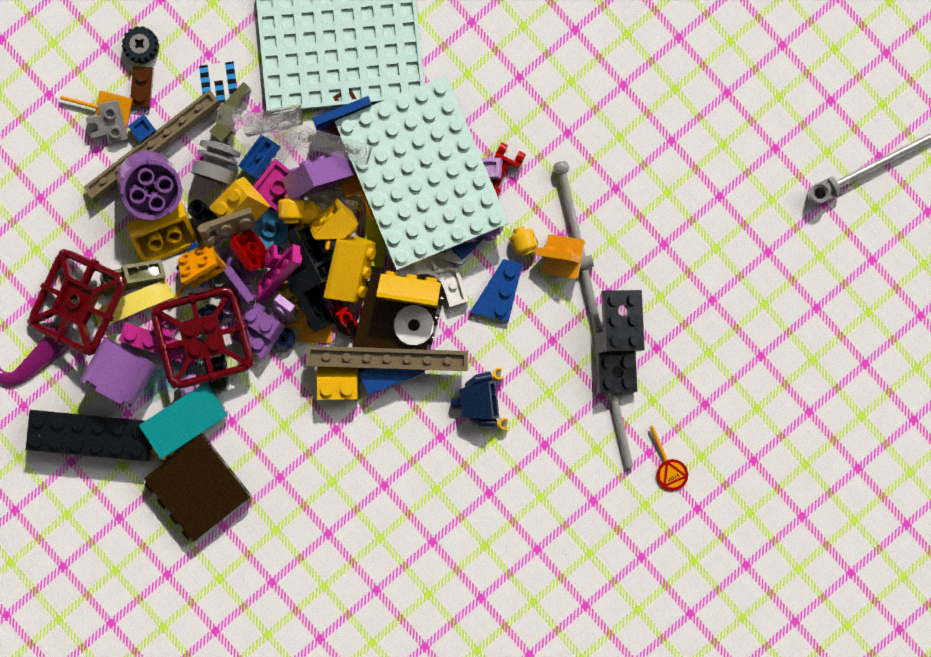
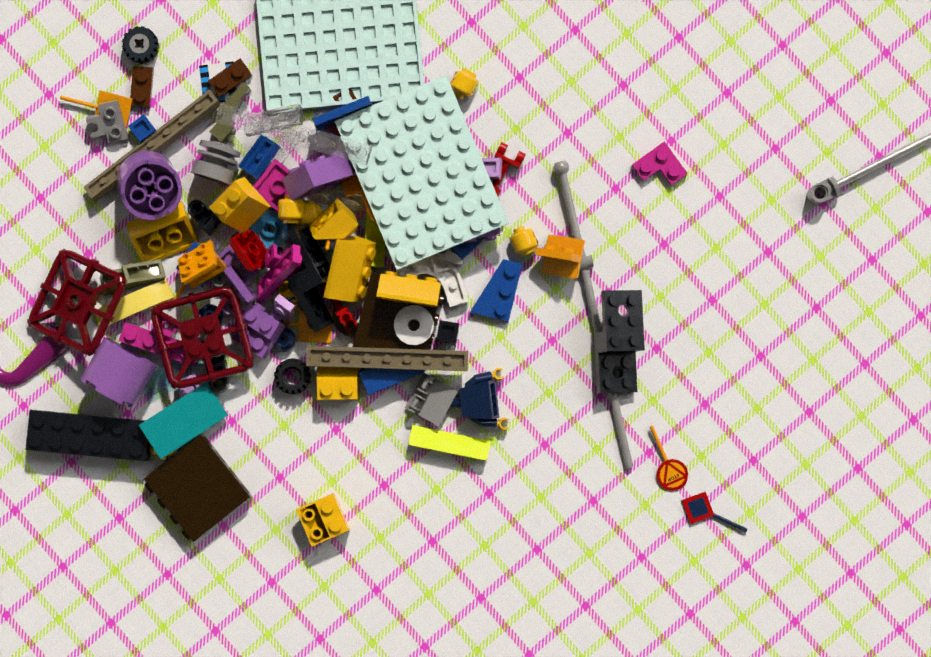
dark tan plate [197,207,257,246] -> none
none -> reddish brown plate [208,58,252,98]
none -> black tyre [274,358,311,394]
none -> yellow slope [296,493,350,546]
none -> light grey hinge [405,373,458,426]
none -> neon yellow slope [408,425,491,461]
none -> black panel [436,320,460,344]
none -> yellow head [450,69,478,100]
none -> dark pink plate [632,141,688,185]
none -> piece [682,492,747,532]

